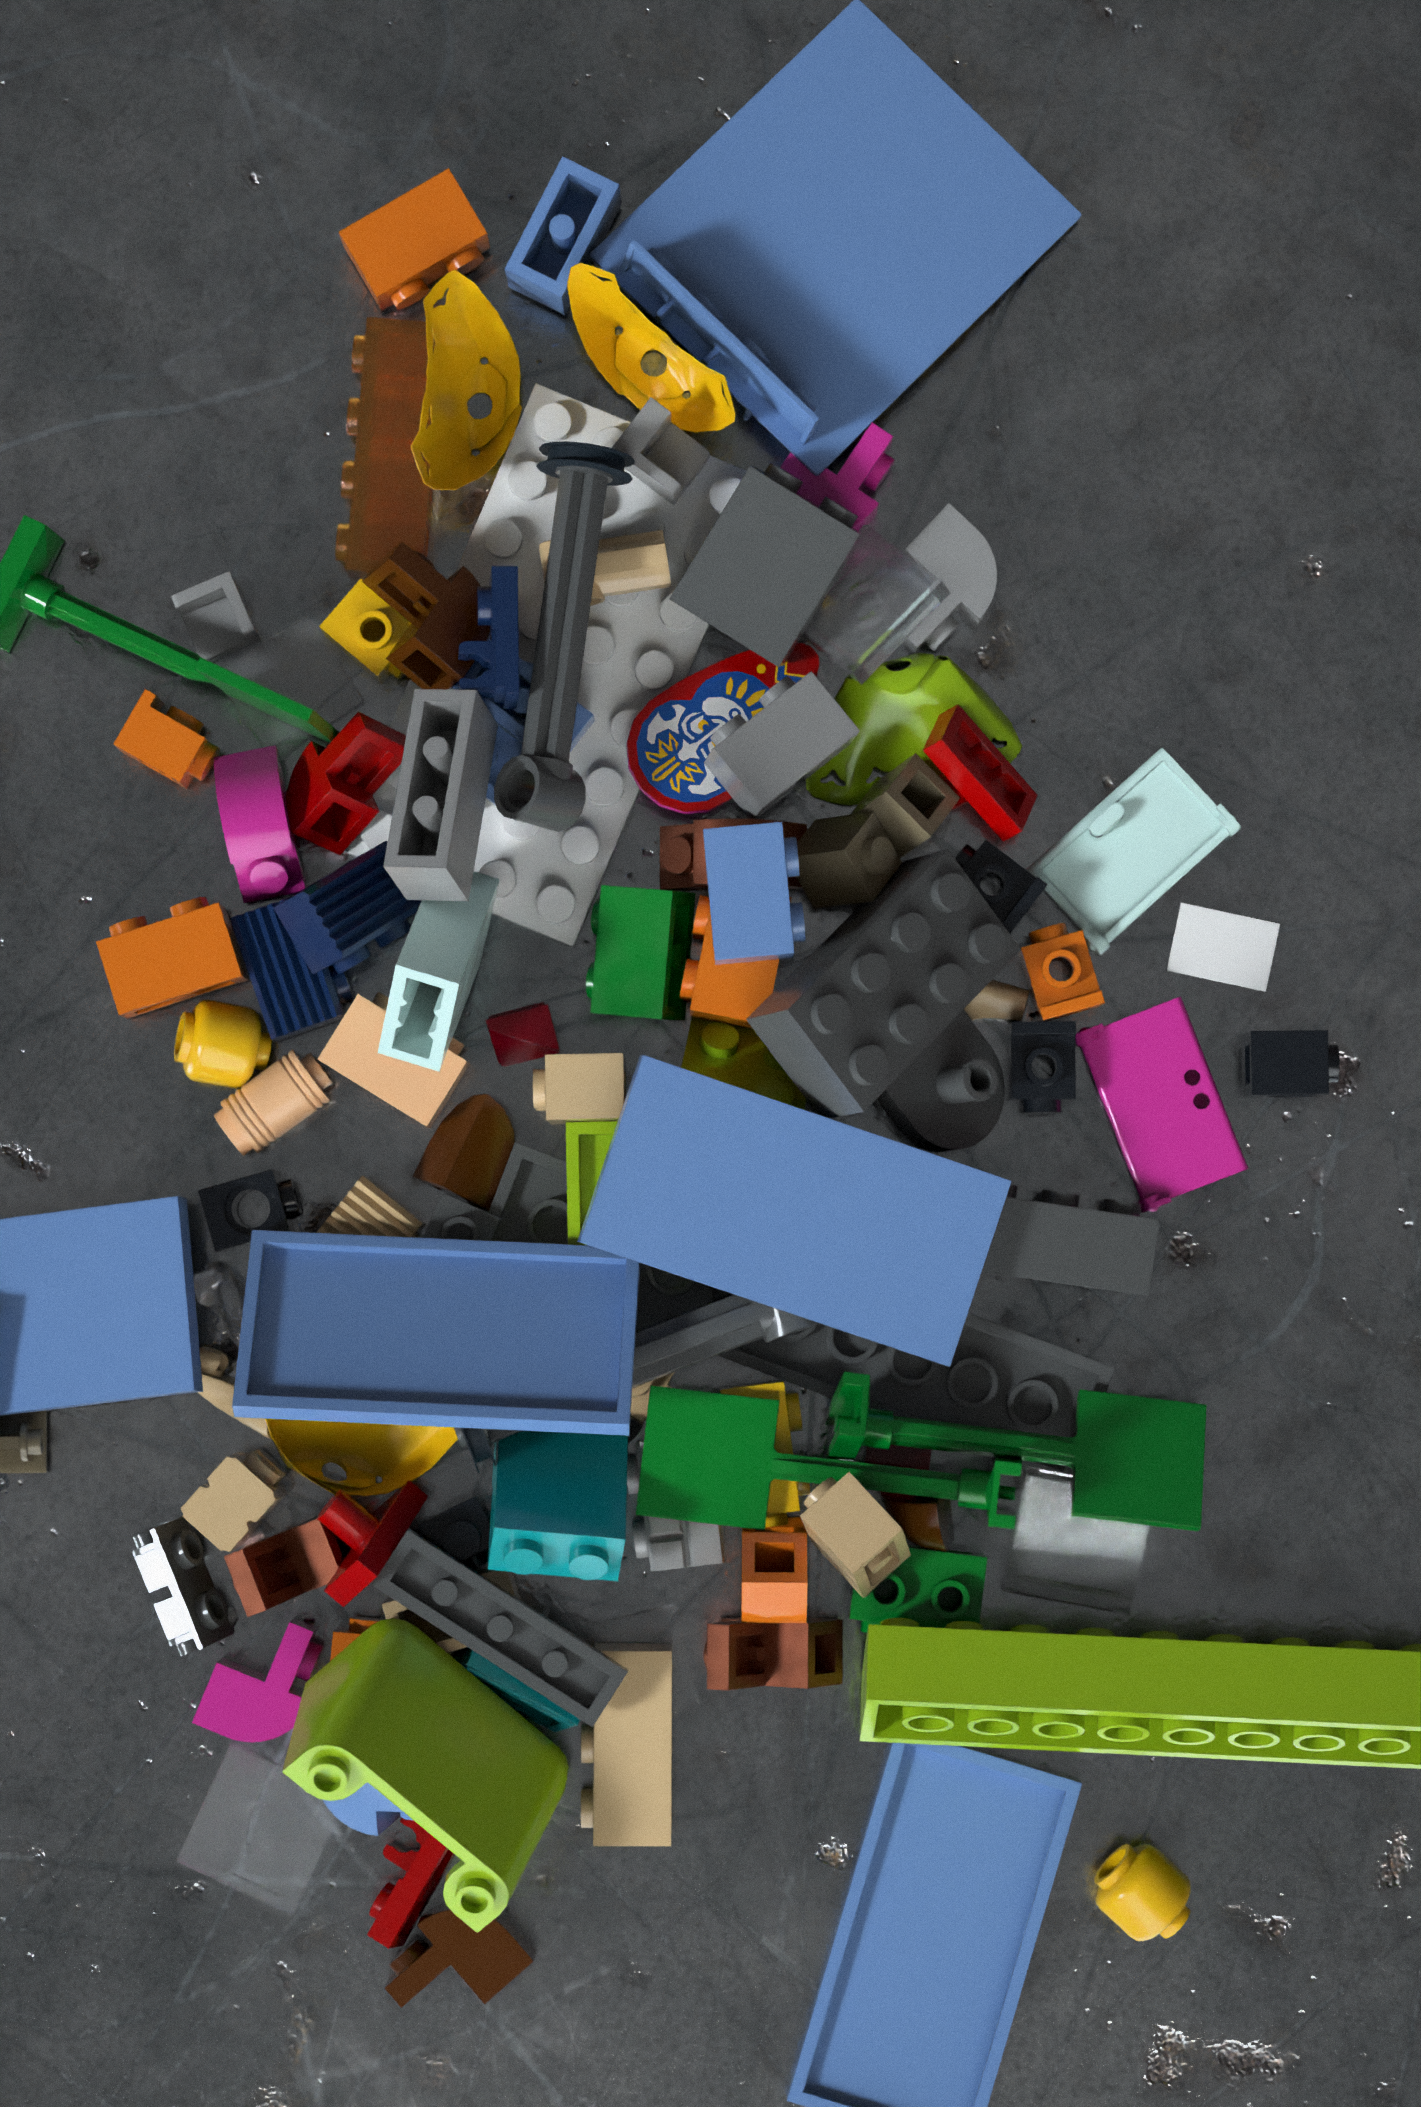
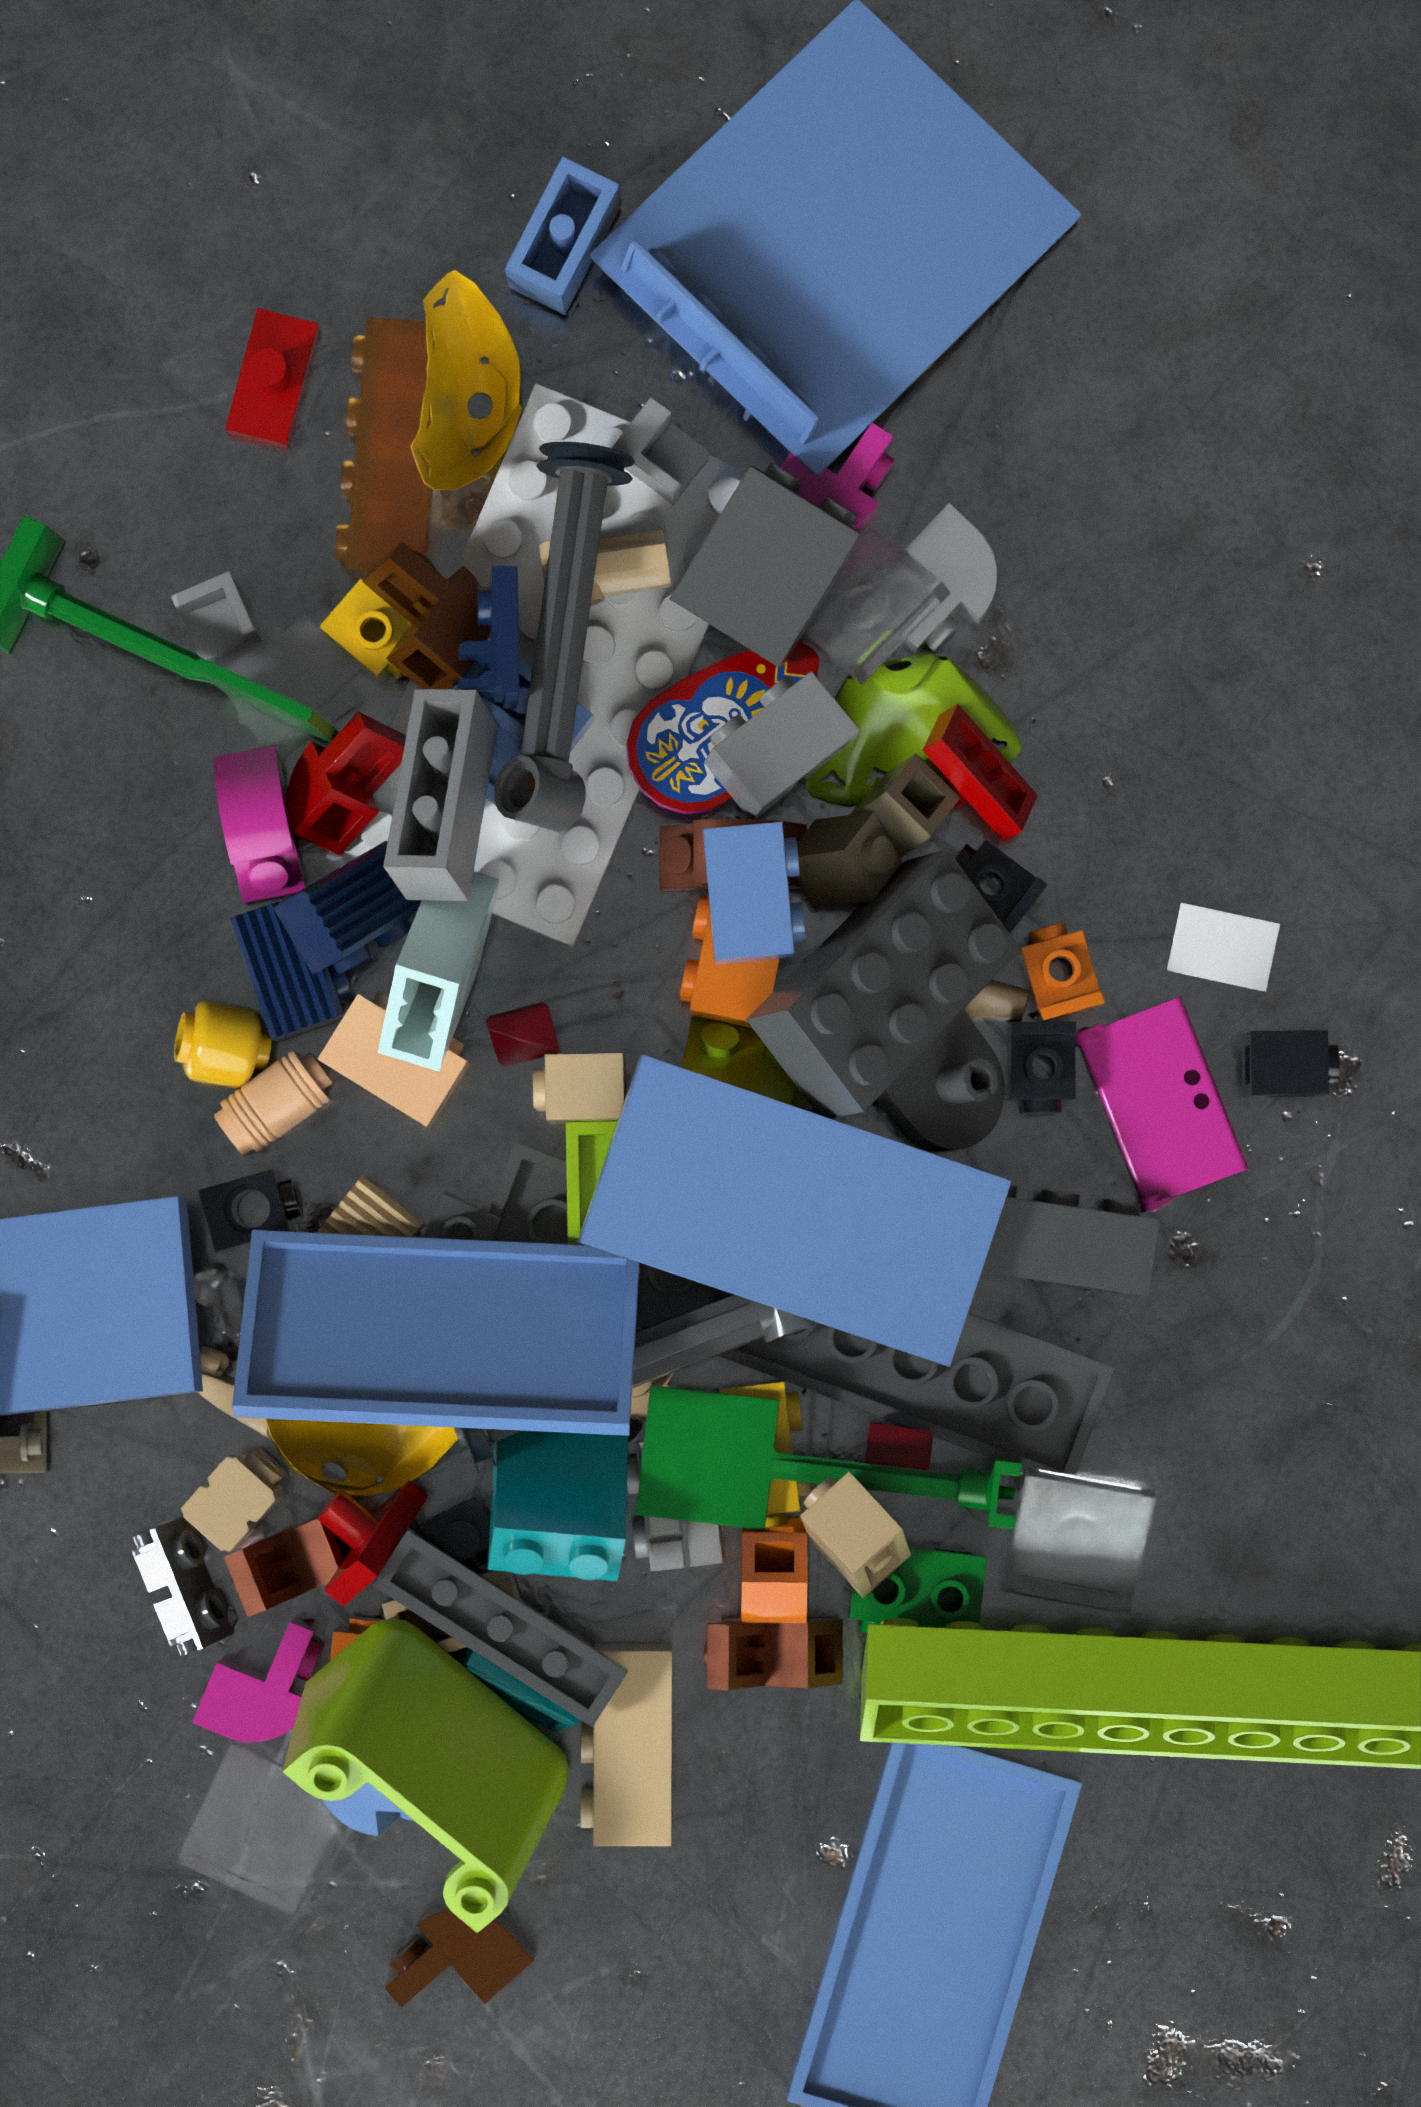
orange brick [96,897,248,1019] -> none
orange brick [113,689,220,789] -> none
orange brick [339,168,490,311] -> none
red plate [367,1818,455,1949] -> none
reddish brown brick [412,1094,515,1212] -> none
yellow piece [567,263,735,432] -> none
green brick [586,885,695,1020] -> none
green piece [824,1372,1207,1531] -> none
reddish brown brick [880,1491,954,1551] -> none
light aqua door [1026,747,1241,956] -> none
yellow head [1094,1844,1191,1941] -> none
none -> red tile [225,308,320,449]

